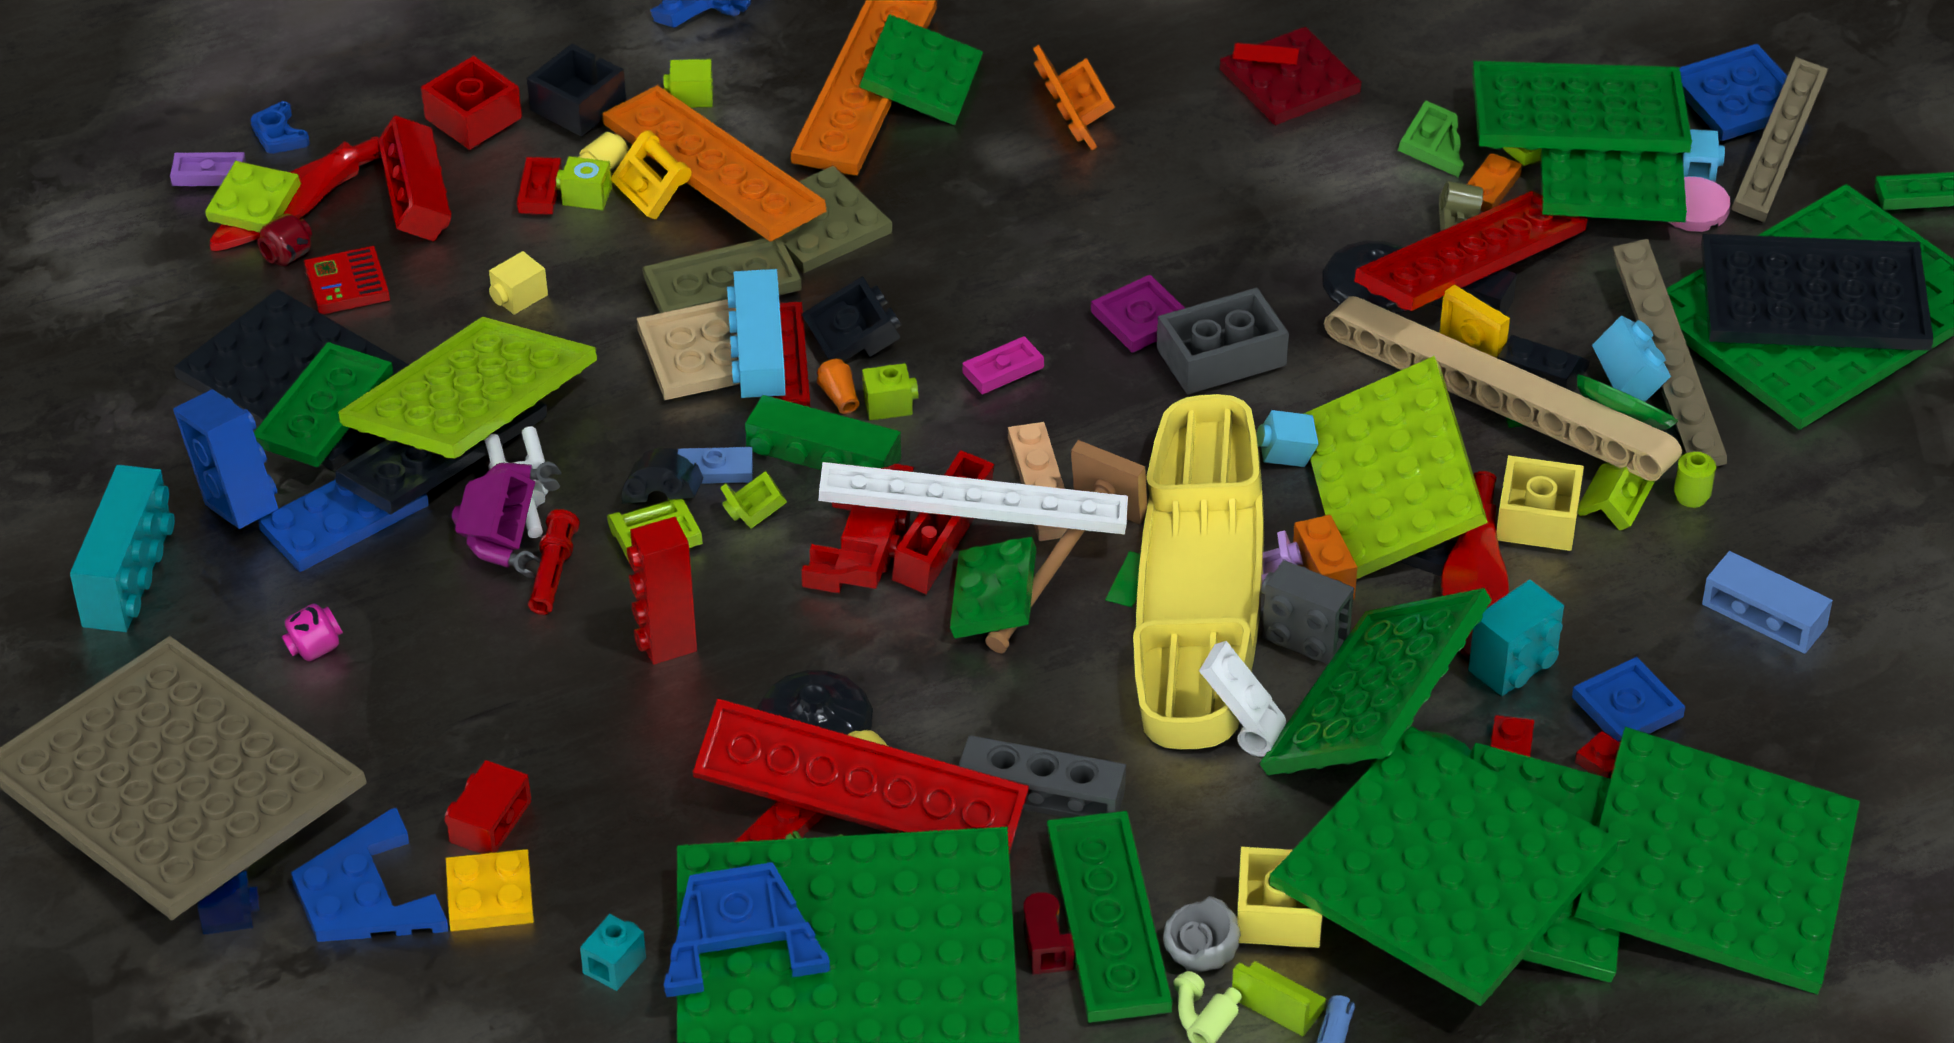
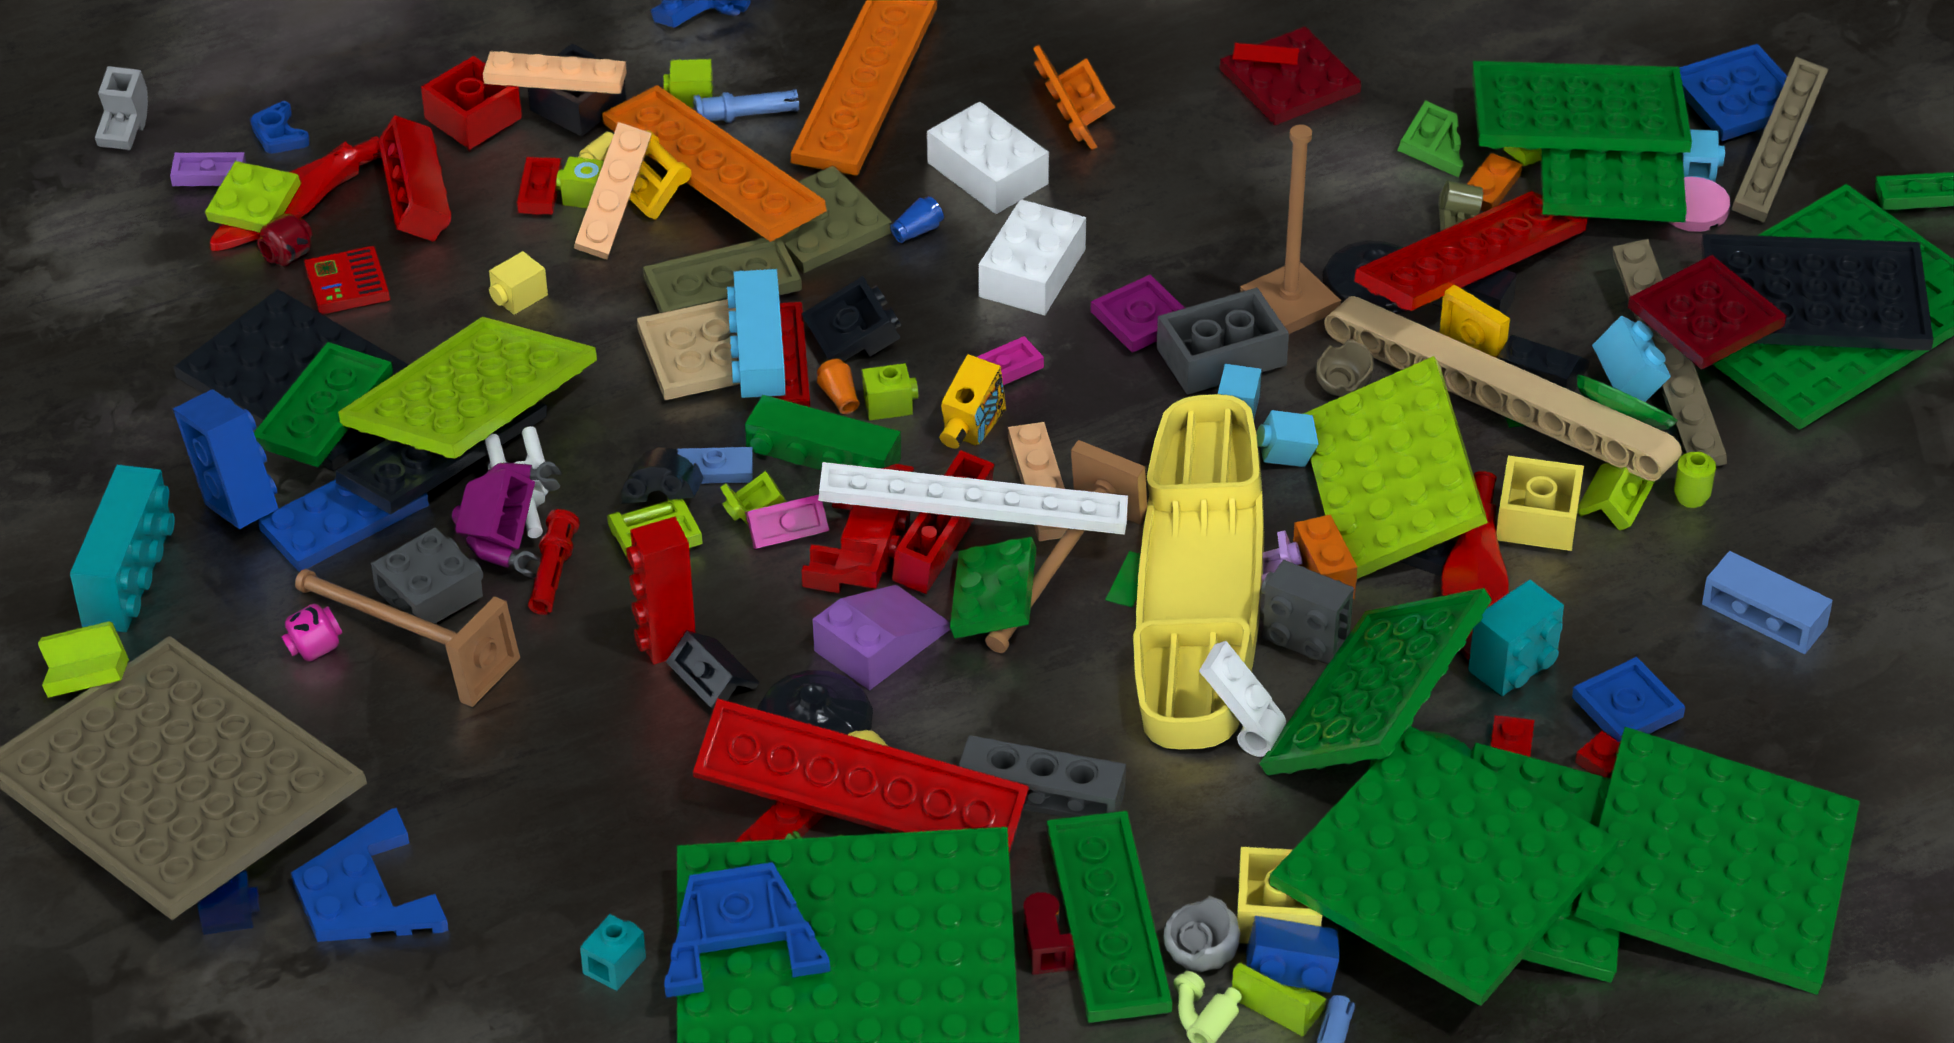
red brick [445,760,531,854] -> none
yellow plate [446,849,534,931] -> none
green plate [859,14,983,125] -> none
none -> lime panel [38,621,129,698]
none -> light grey brick [95,66,148,150]
none -> medium nougat tile [295,569,520,707]
none -> dark grey brick [371,527,483,624]
none -> light nougat plate [483,51,626,94]
none -> light nougat plate [574,122,652,260]
none -> black panel [666,631,760,708]
none -> medium blue pin [693,89,799,123]
none -> dark pink plate [745,494,829,549]
none -> medium lavender slope [813,585,950,691]
none -> blue cone [890,196,944,243]
none -> white brick [927,101,1049,214]
none -> yellow torso [939,354,1006,449]
none -> white brick [979,199,1086,315]
none -> medium azure brick [1217,364,1262,420]
none -> medium nougat tile [1240,125,1341,334]
none -> blue brick [1246,916,1339,993]
none -> dark tan hair [1316,340,1373,397]
none -> dark red plate [1628,255,1787,370]

